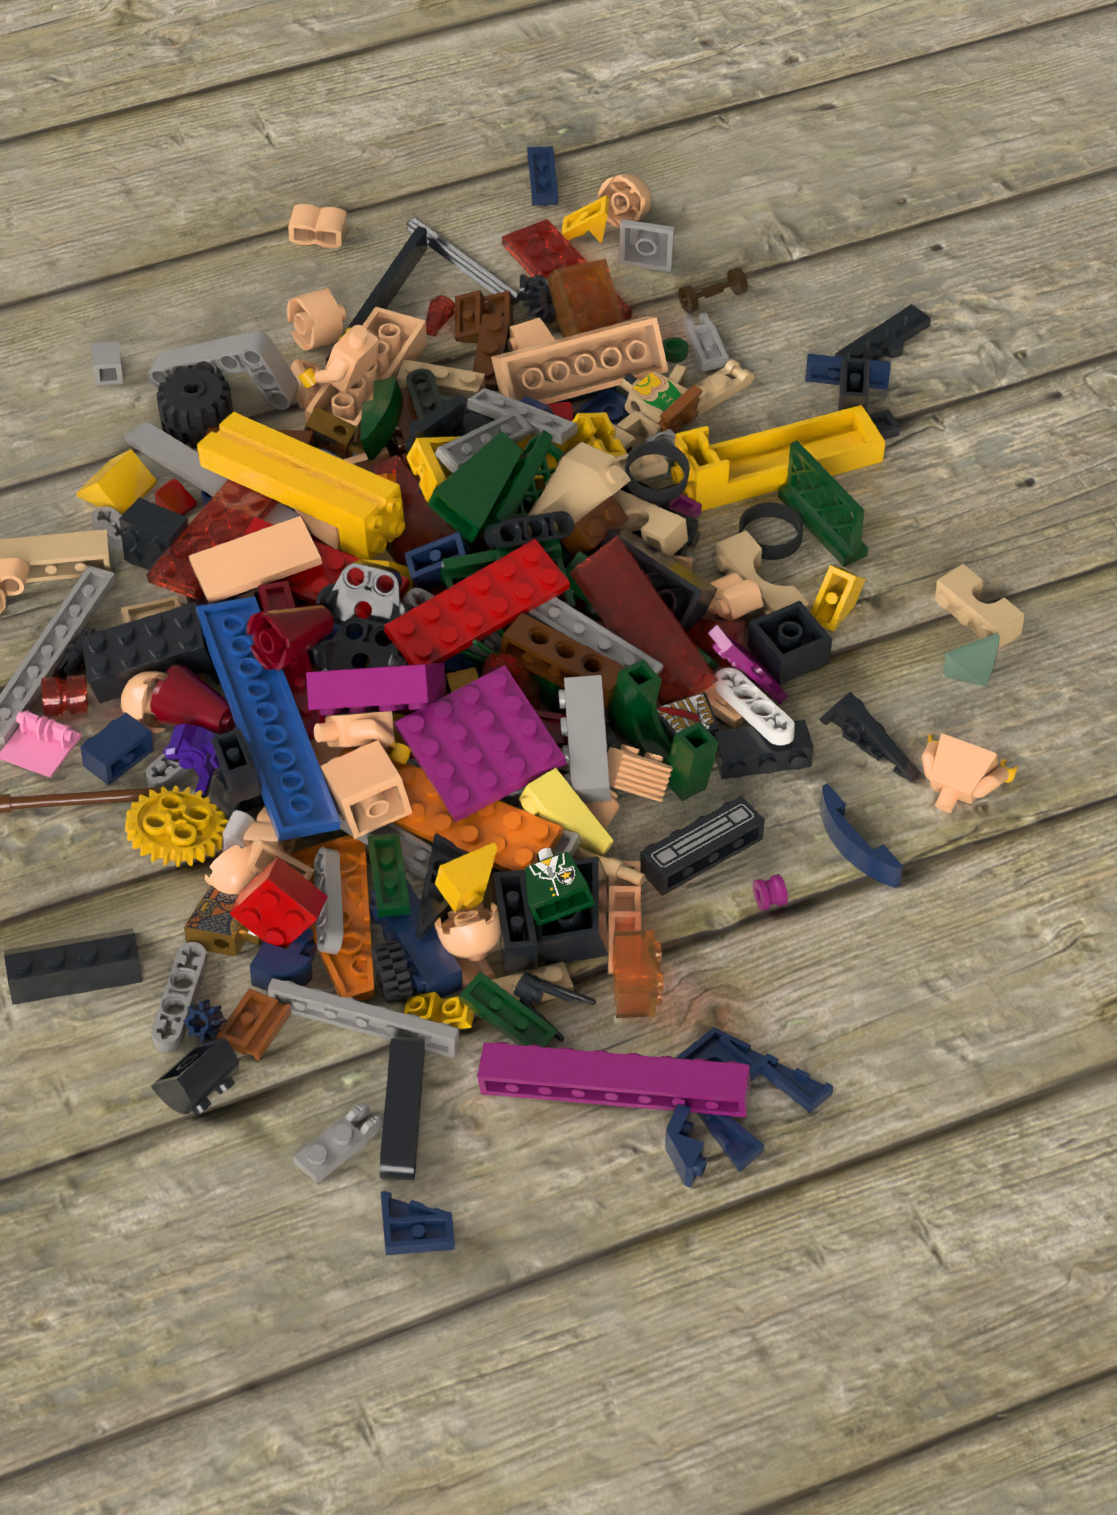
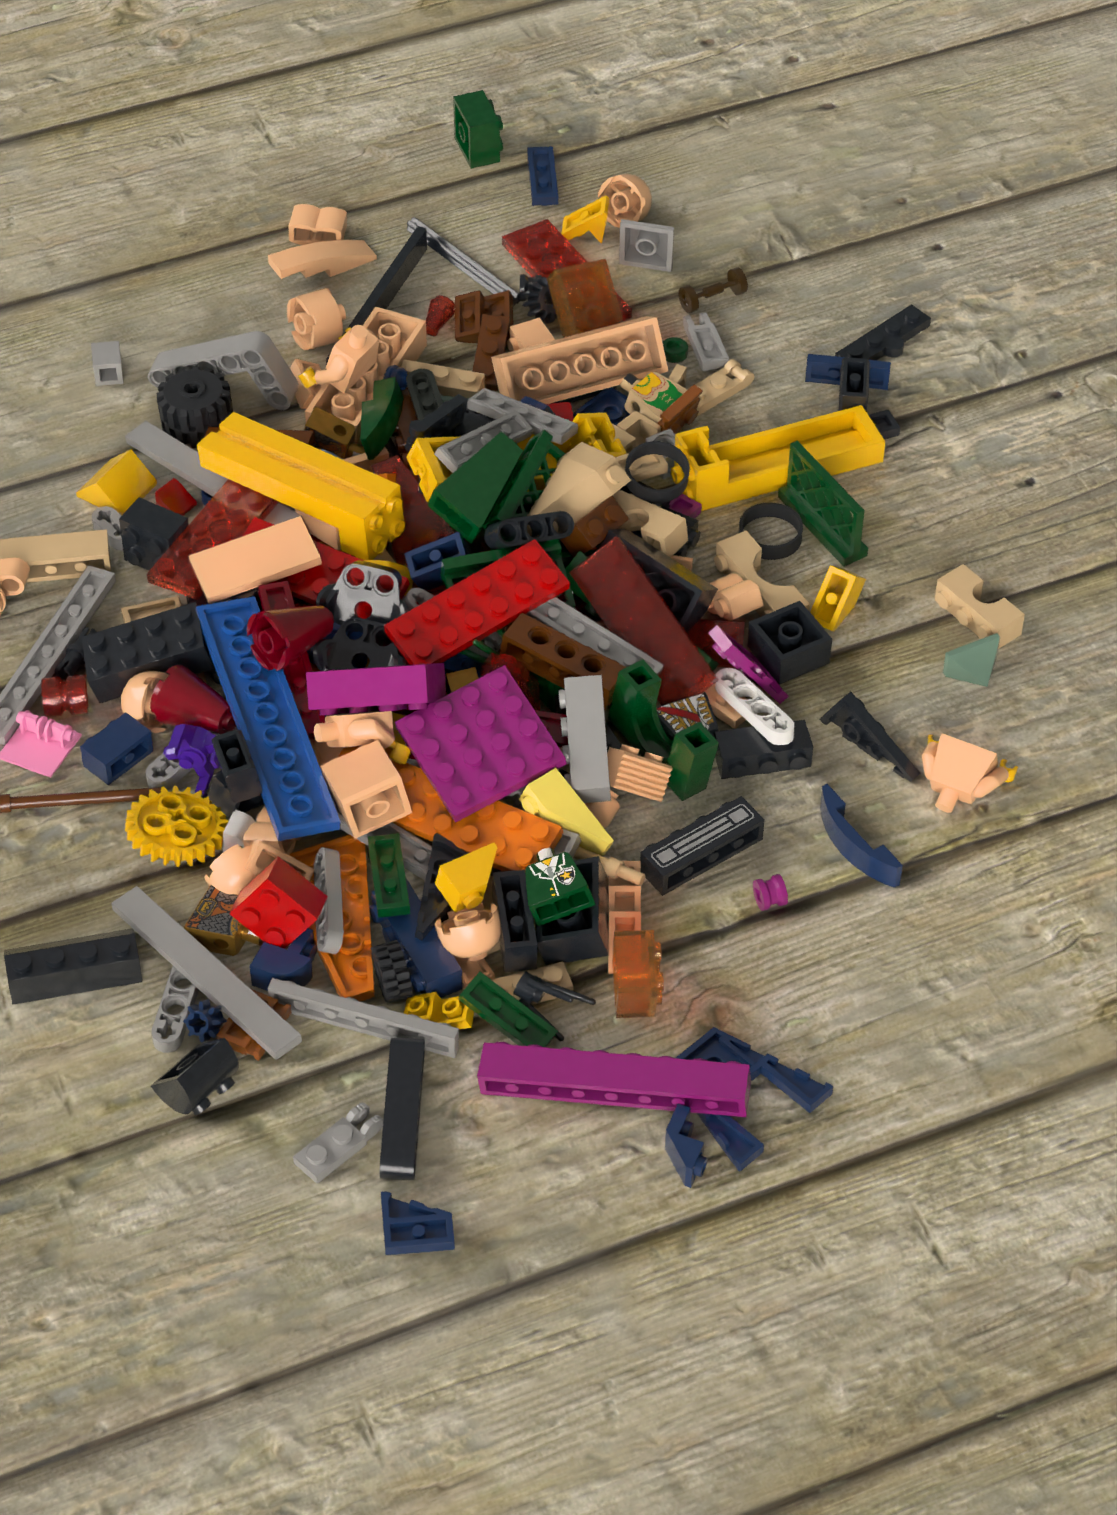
none -> light grey tile [111,886,302,1060]
none -> light nougat slope [268,240,377,279]
none -> dark blue plate [383,365,408,391]
none -> dark green brick [453,90,503,169]

